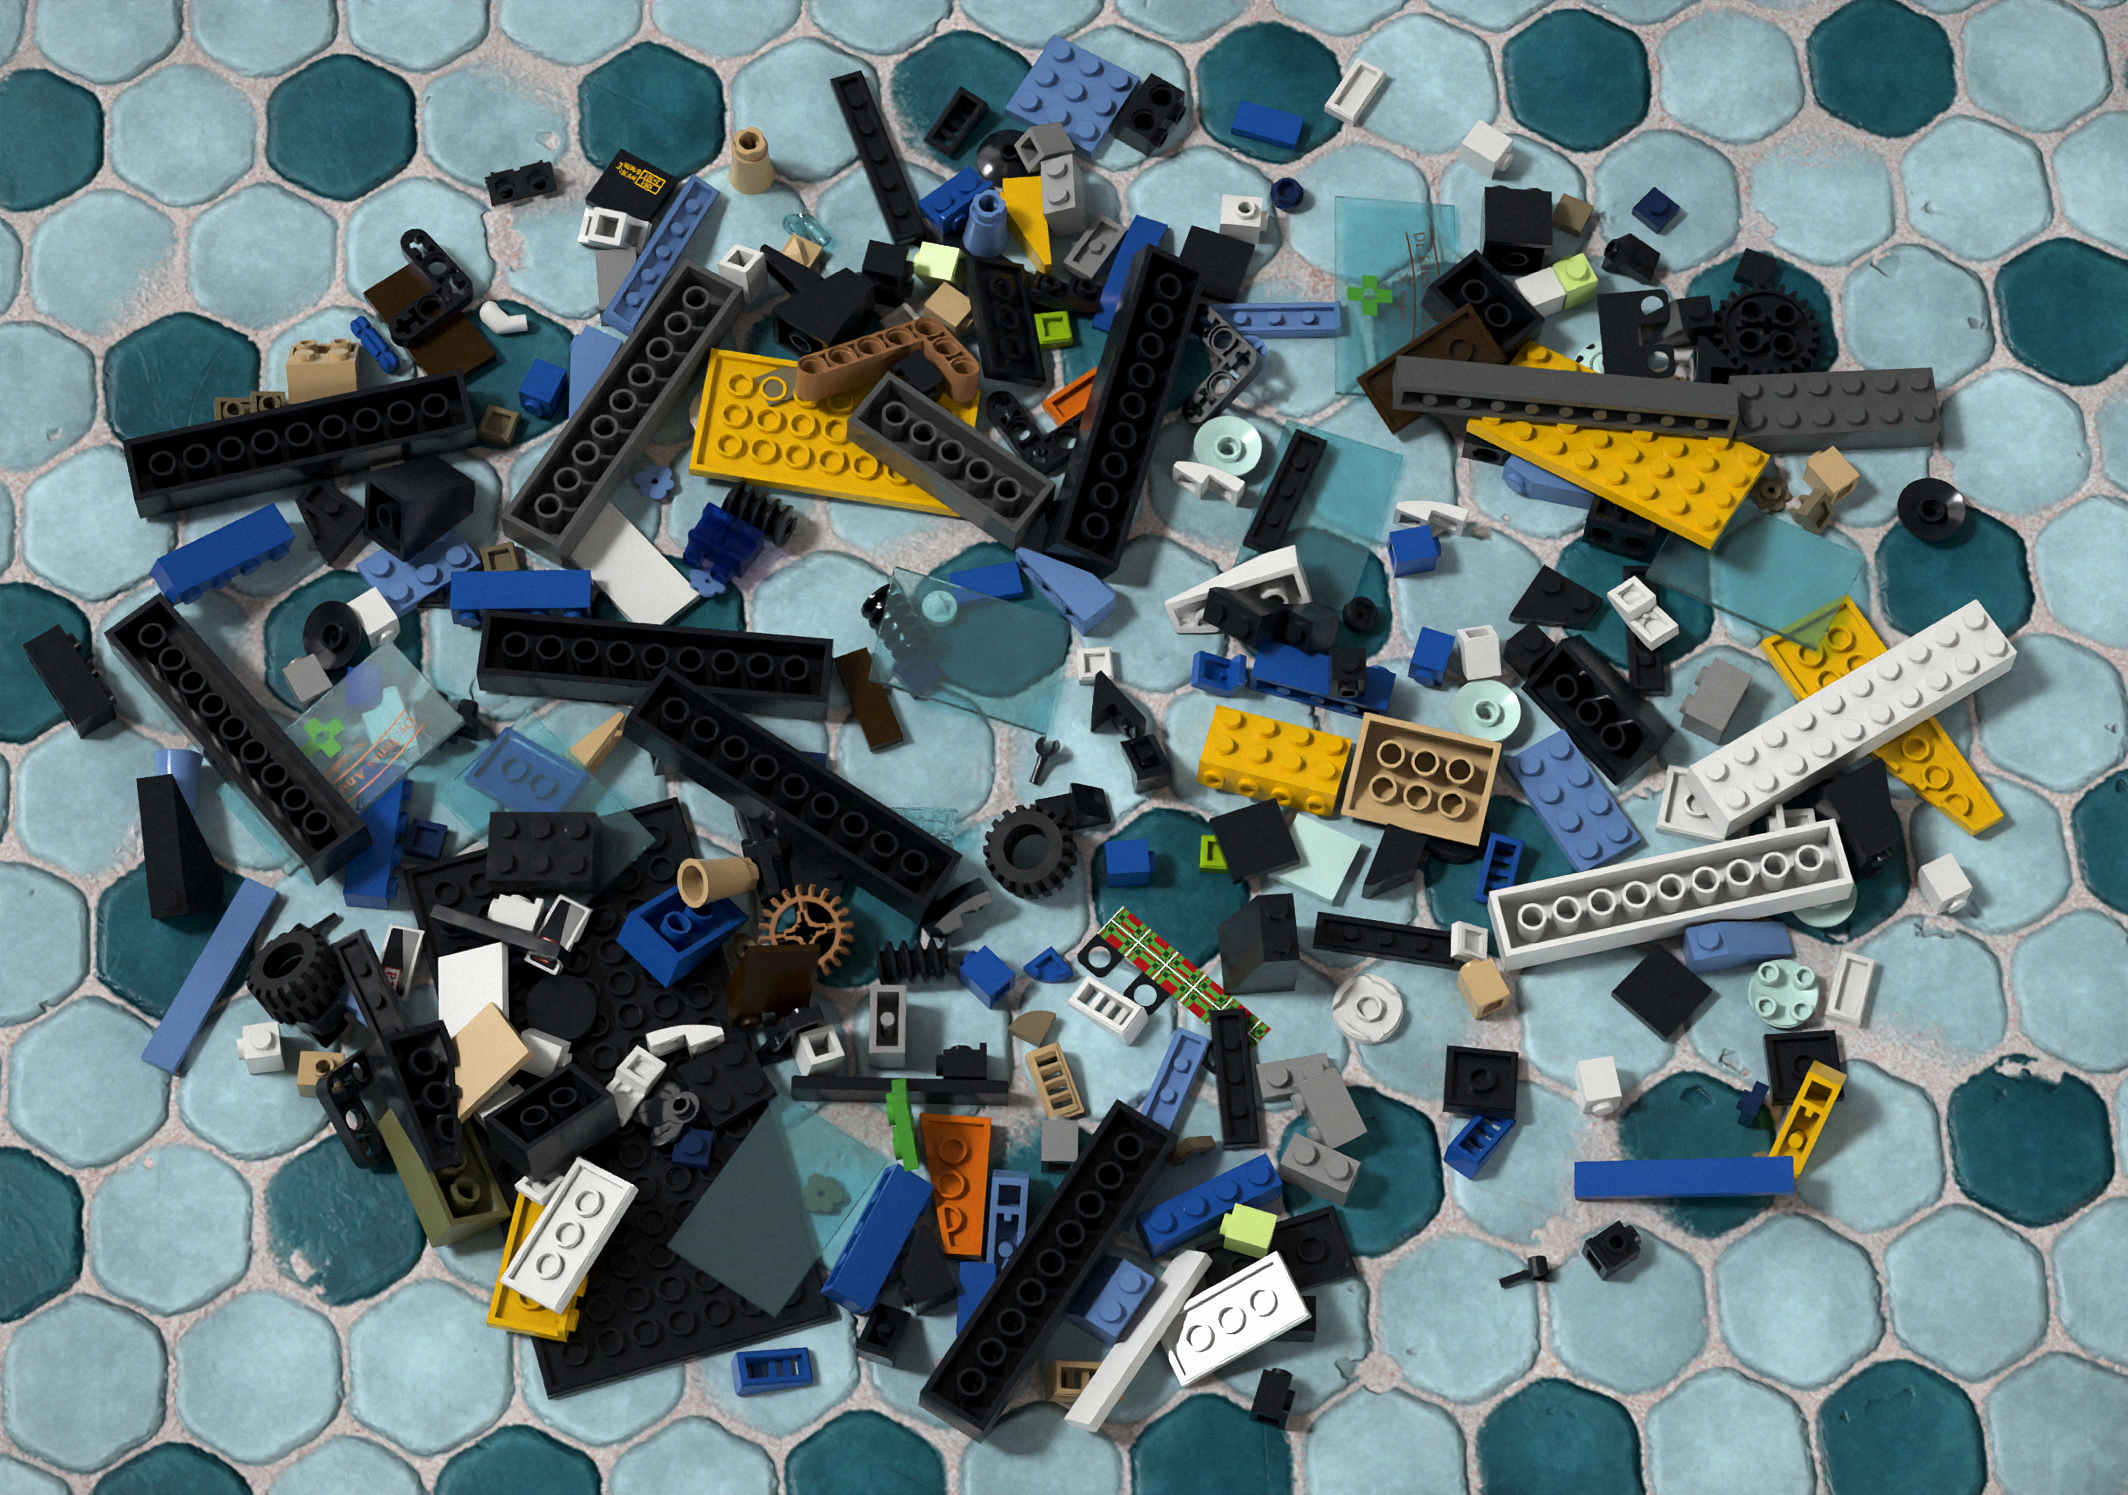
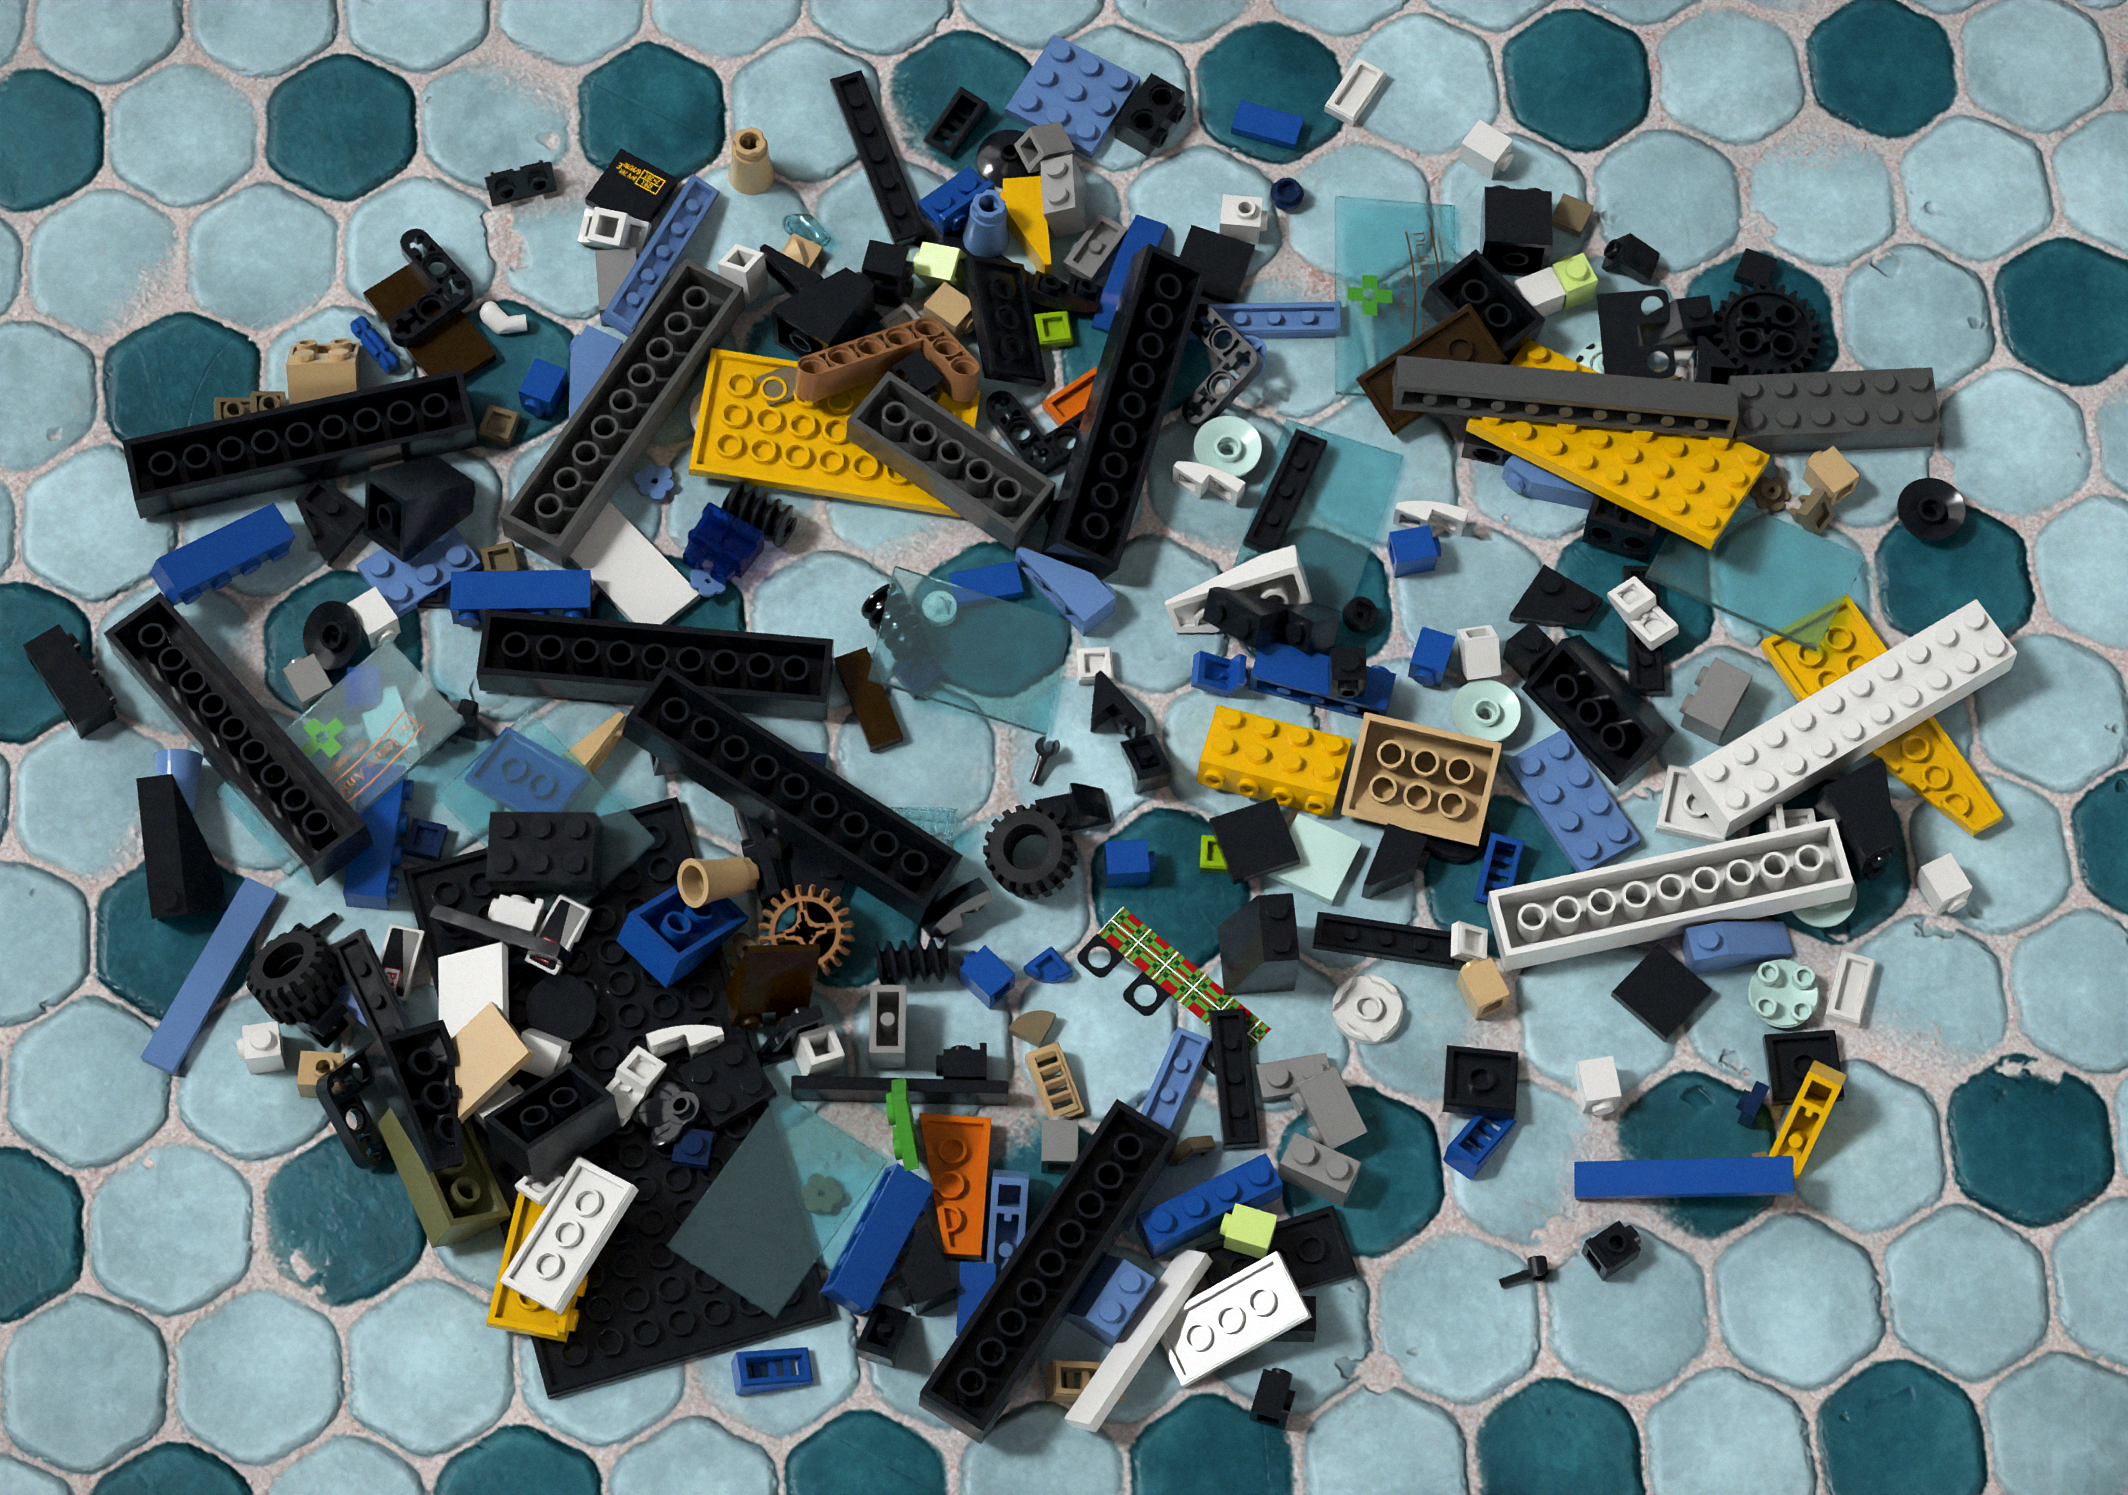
white slope [1067,975,1149,1046] -> none
dark blue plate [1632,187,1680,234] -> none

